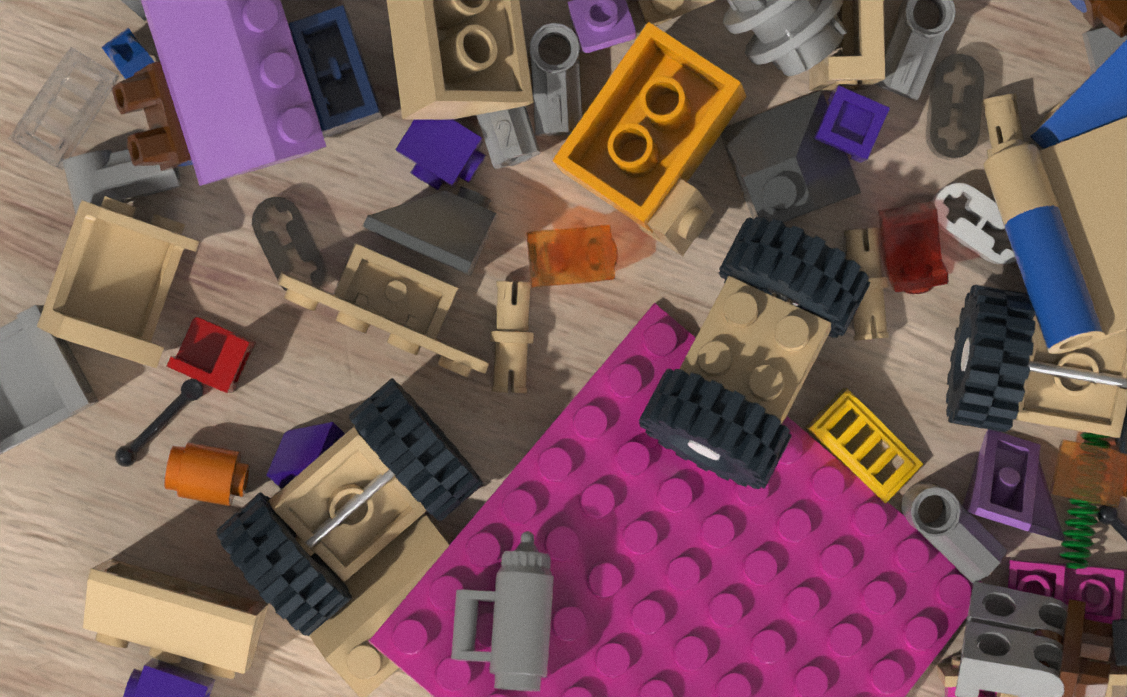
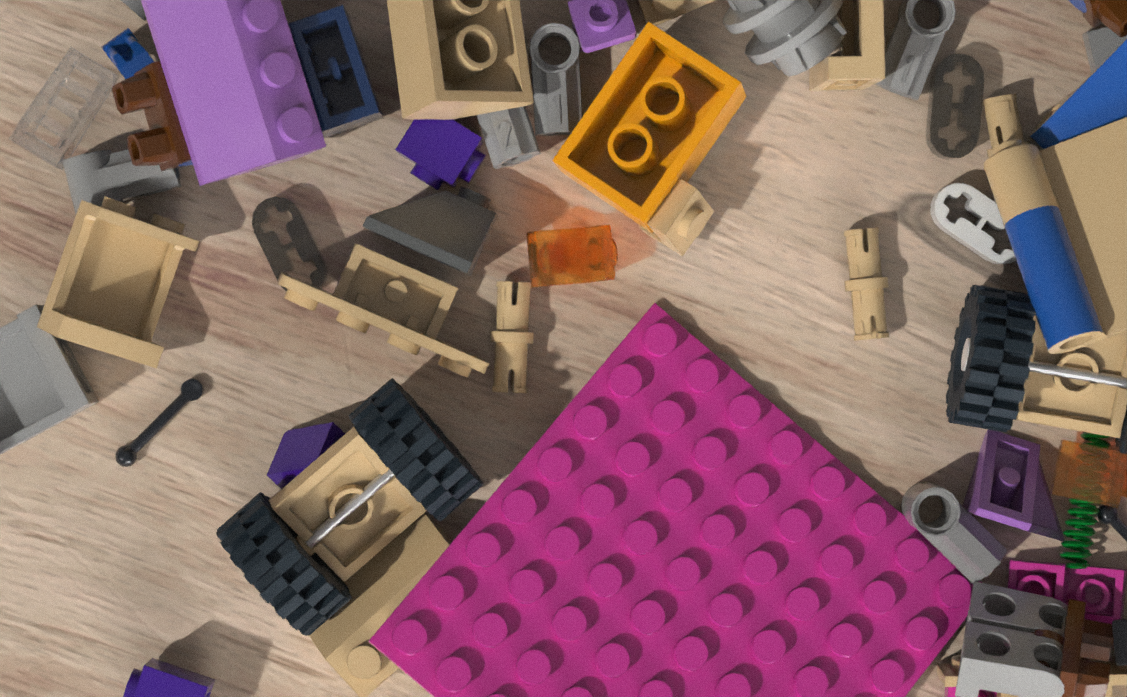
tan slope [83,559,269,679] -> none
orange brick [165,442,250,506] -> none
red panel [166,317,256,393] -> none
light grey piece [451,531,554,691] -> none
black plate [639,216,870,489] -> none
dark grey slope [720,90,861,223] -> none
yellow slope [806,388,923,504] -> none
dark purple panel [814,85,890,163] -> none
clear red bracket [878,201,949,294] -> none

